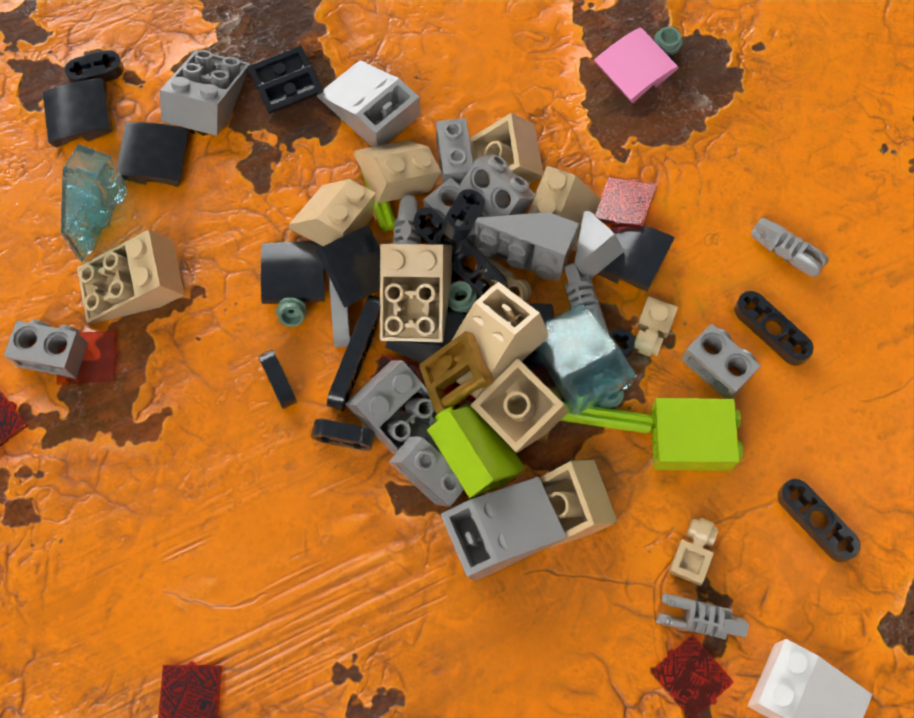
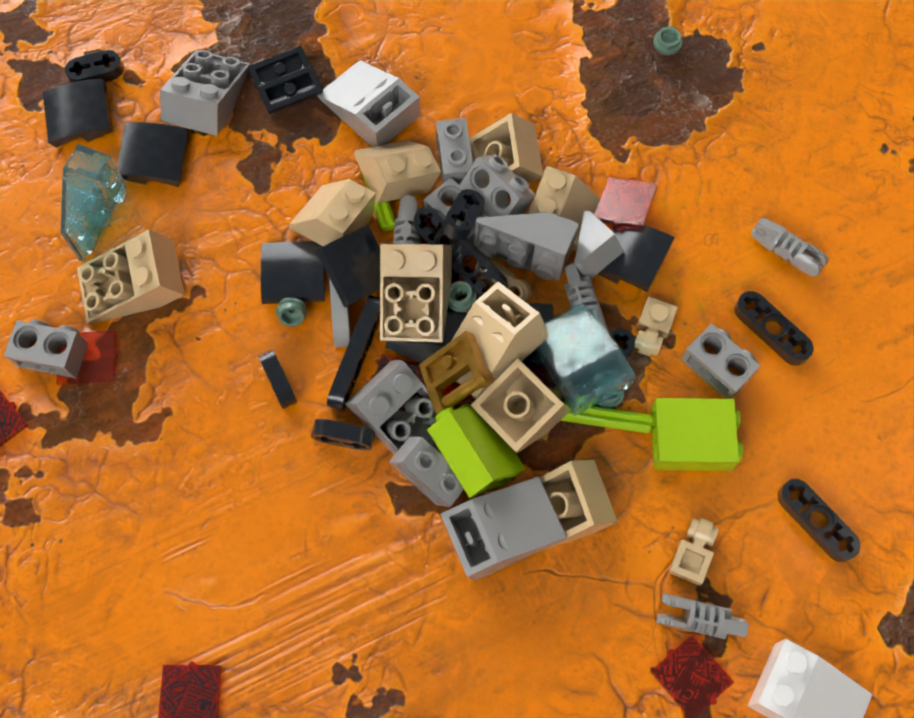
bright pink slope [594,27,679,104] -> none

